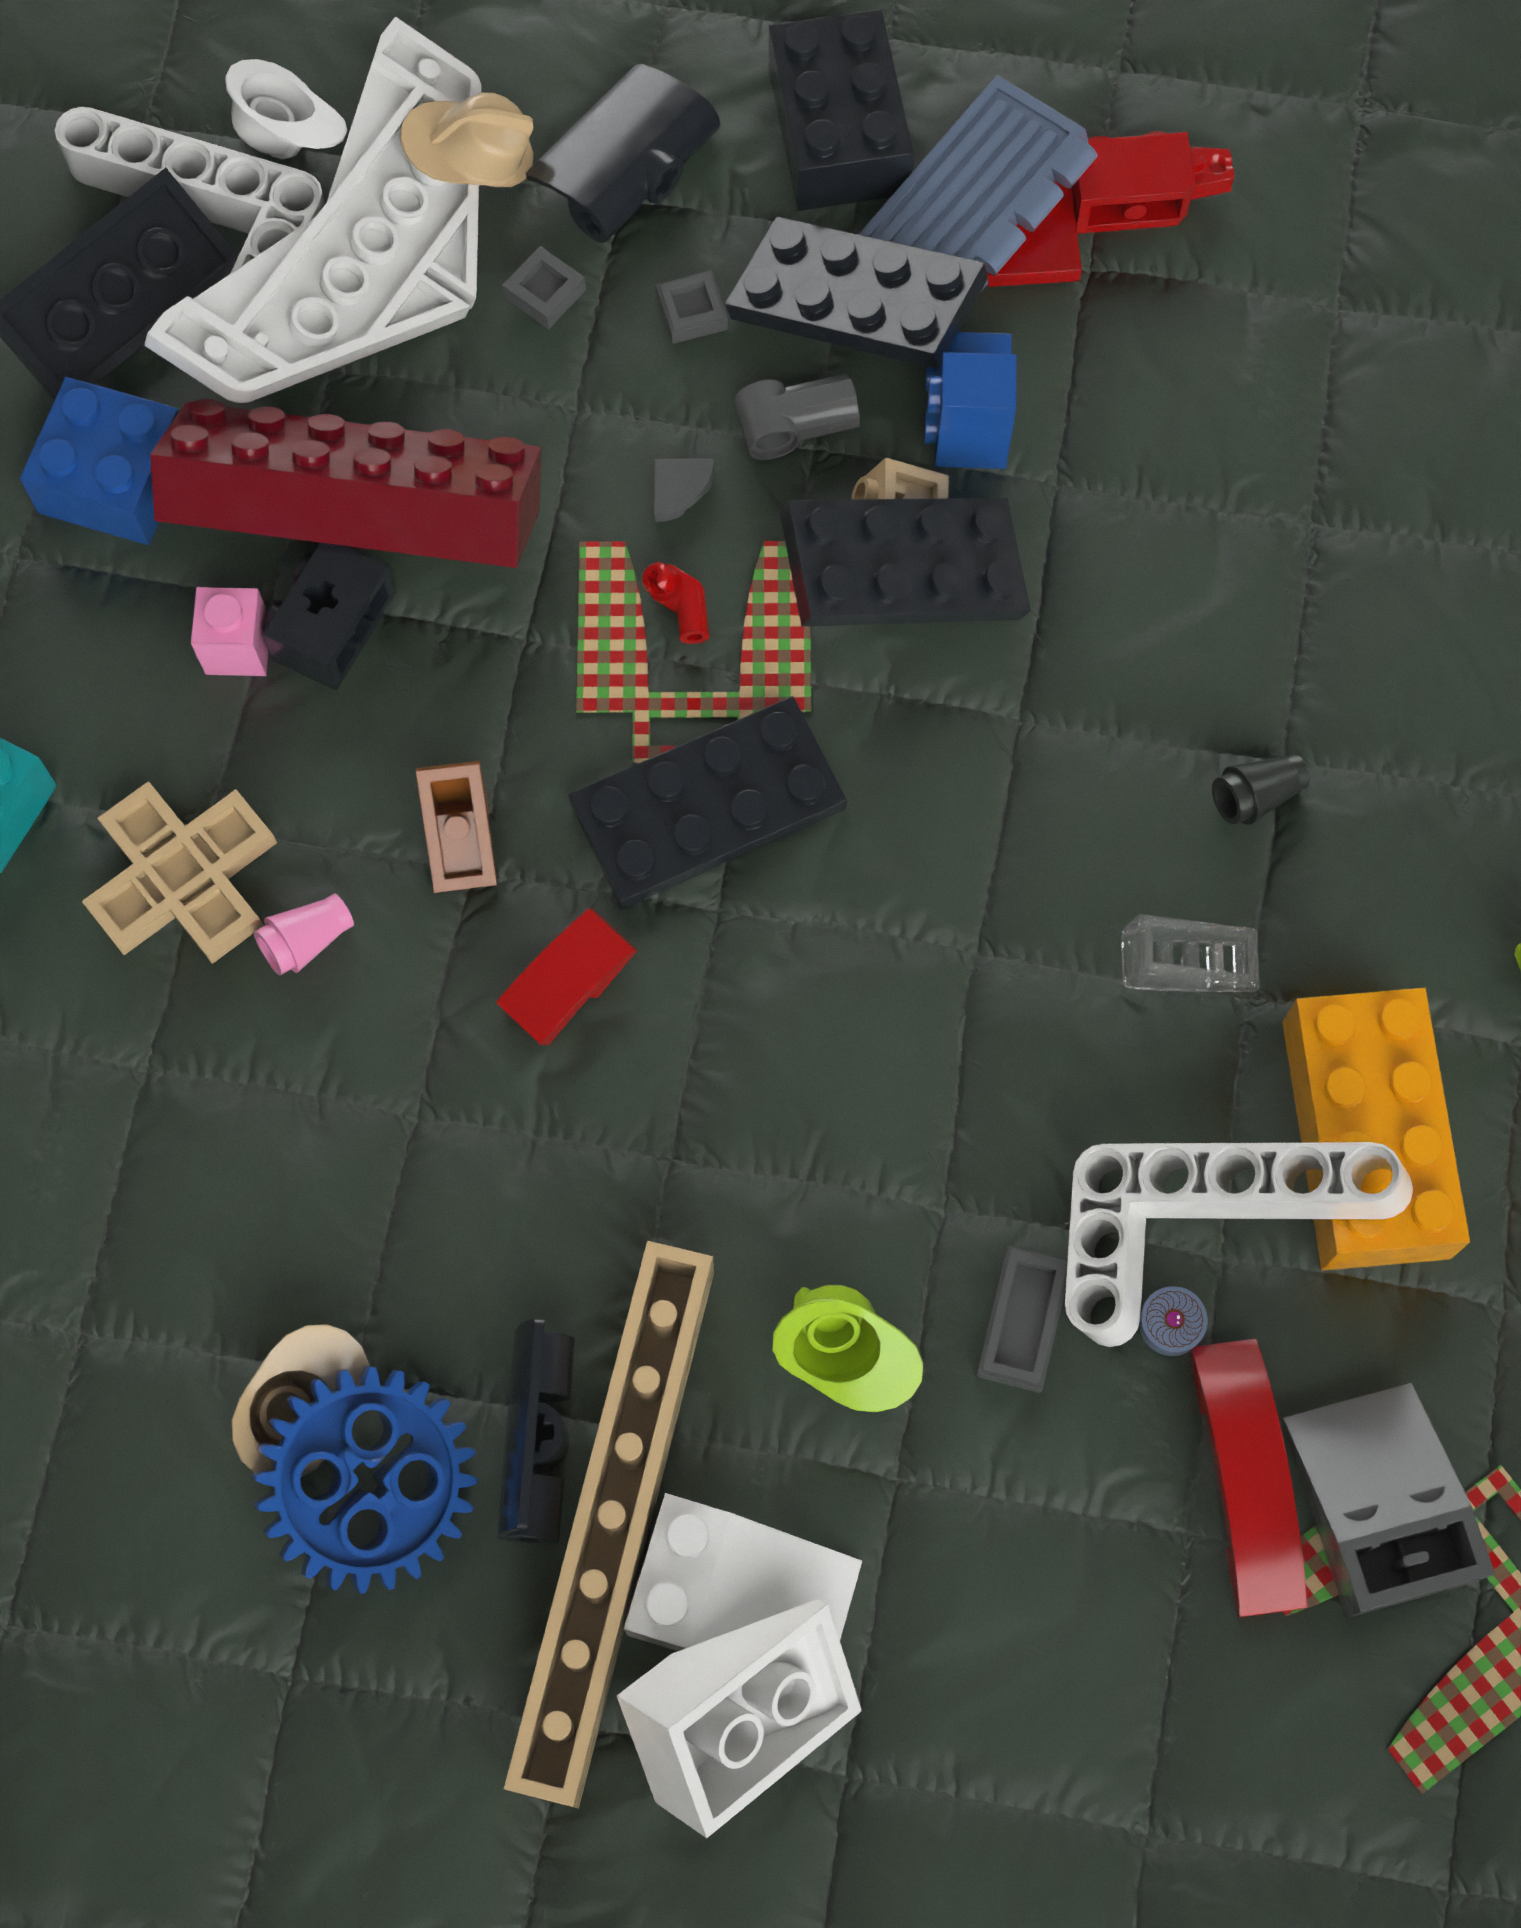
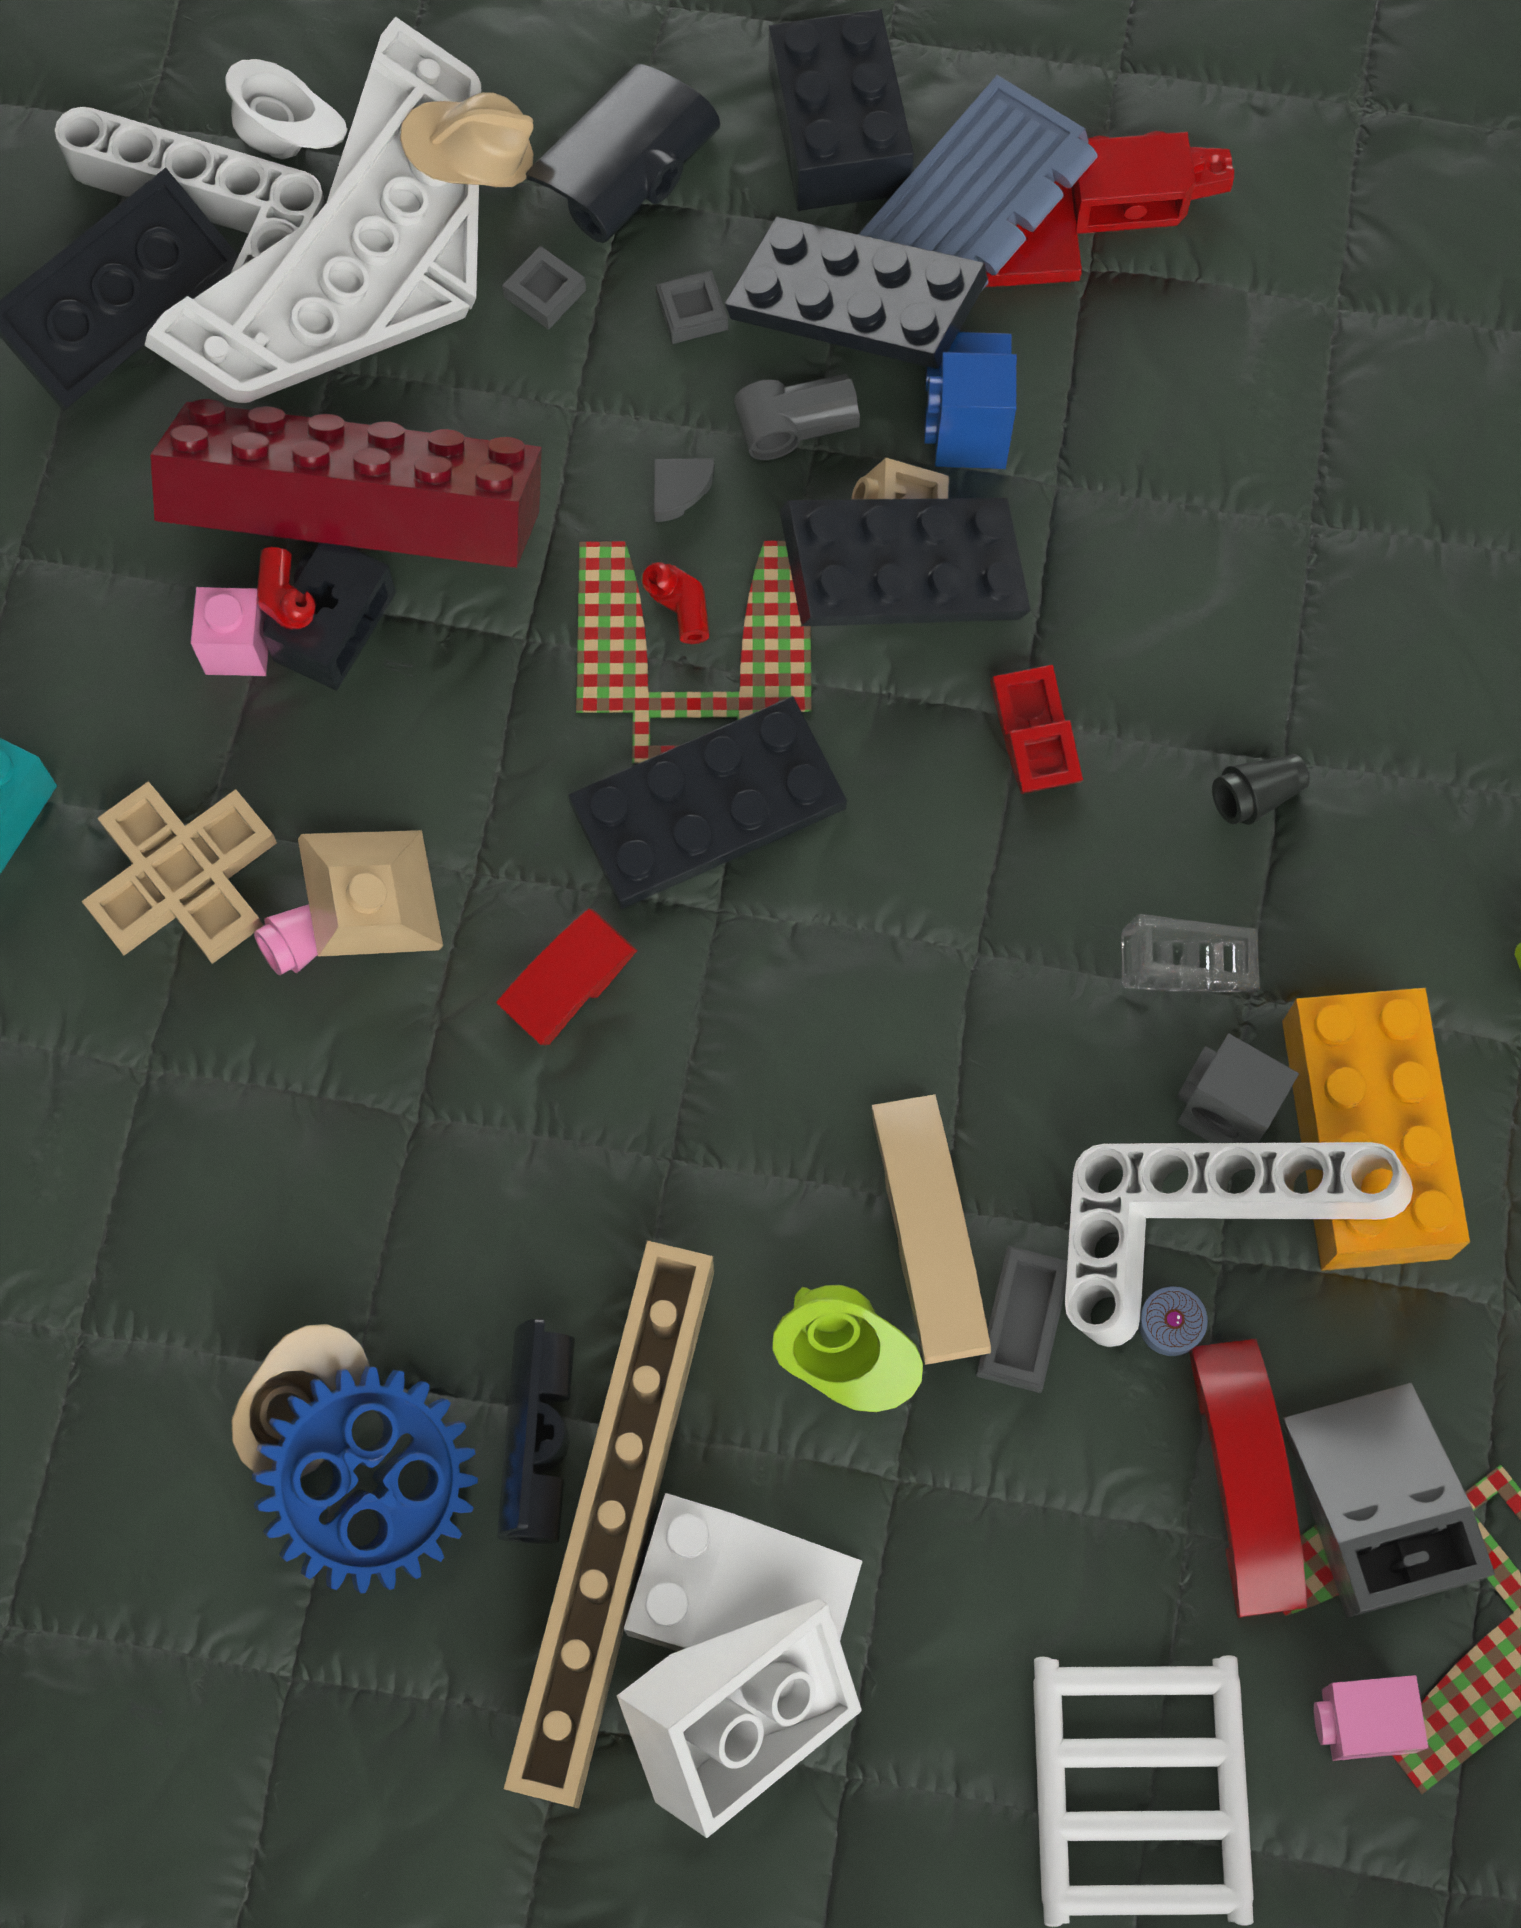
blue brick [20,377,179,545] -> none
slope [416,761,497,893] -> none
none -> red arm [256,547,316,629]
none -> tan slope [298,830,443,957]
none -> tan slope [872,1094,991,1365]
none -> red slope [990,665,1083,794]
none -> white bar [1033,1655,1254,1927]
none -> dark grey brick [1176,1033,1299,1143]
none -> bright pink brick [1314,1675,1428,1761]

